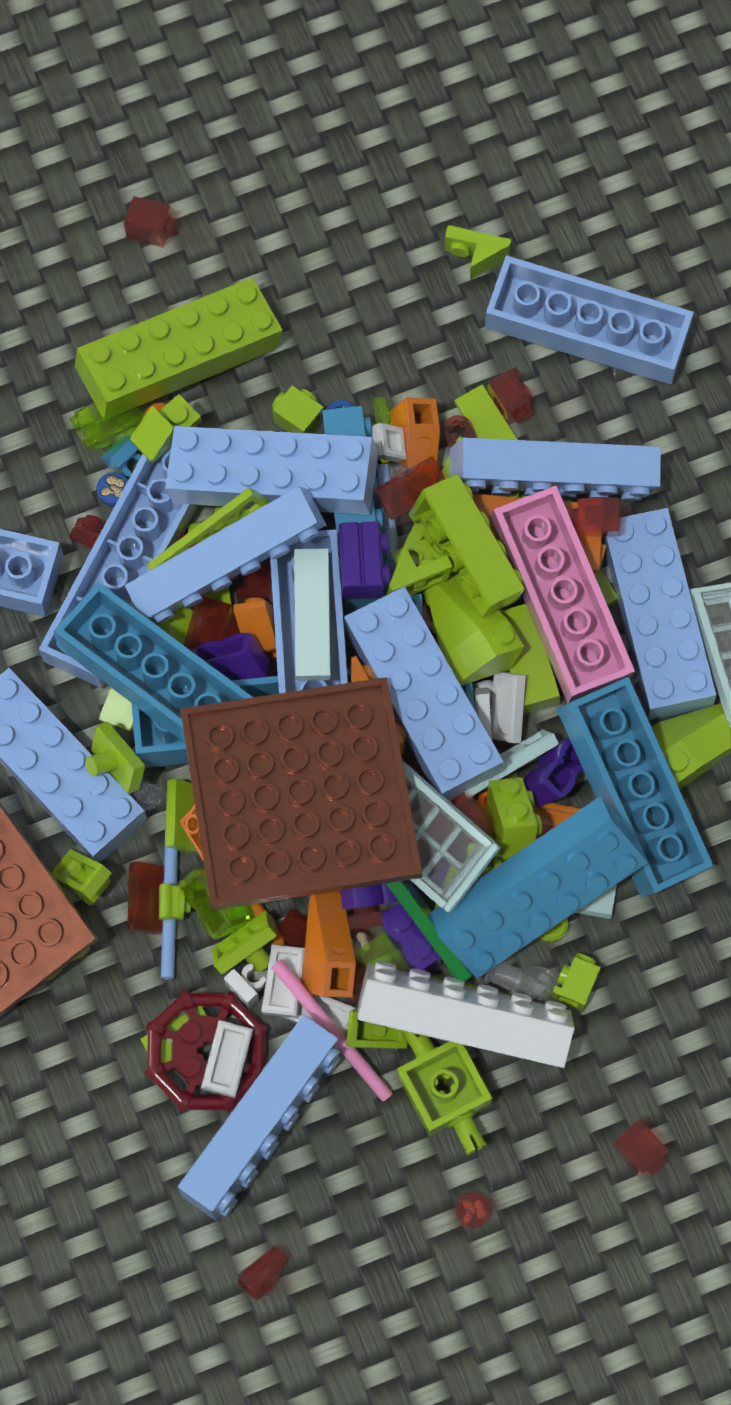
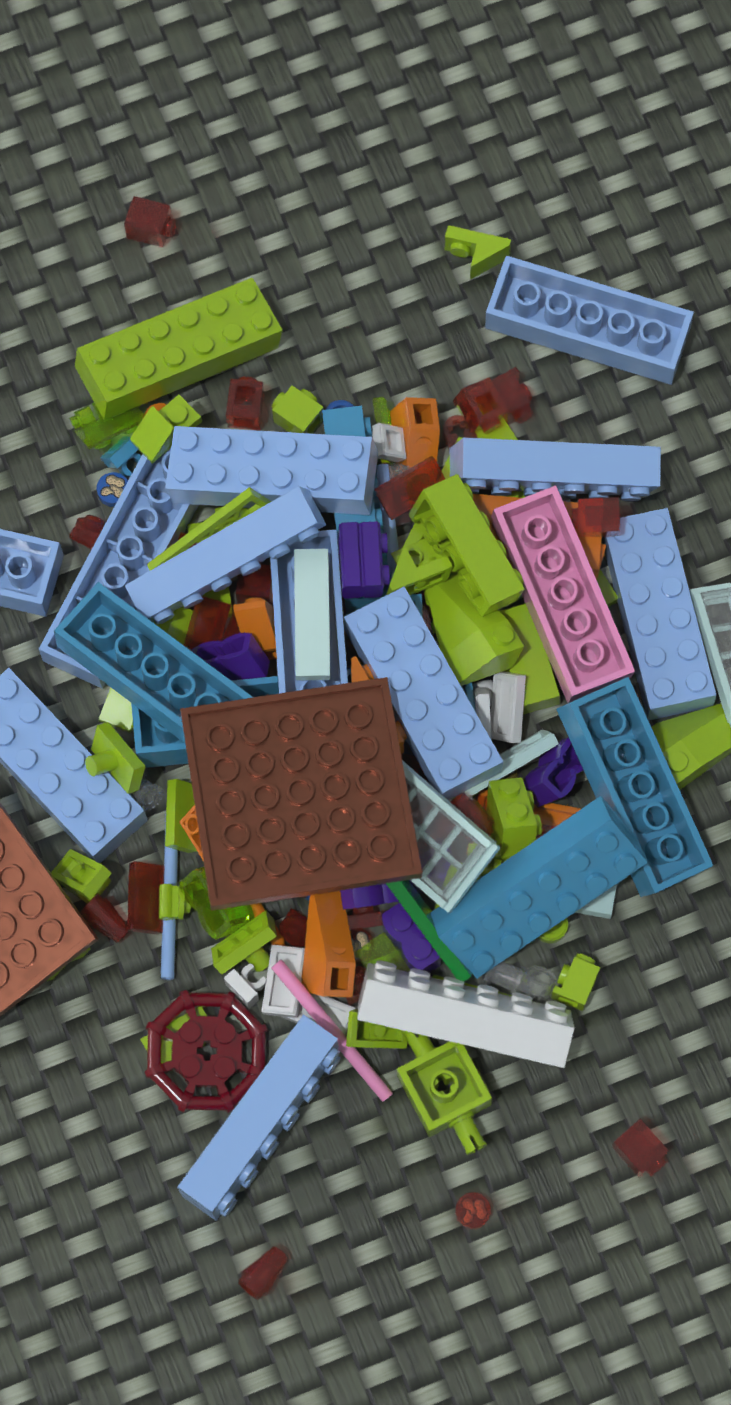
white tile [201,1020,253,1098] -> none
none -> clear red cone [80,894,131,943]
none -> clear red brick [226,377,264,430]
none -> clear red brick [453,377,508,434]

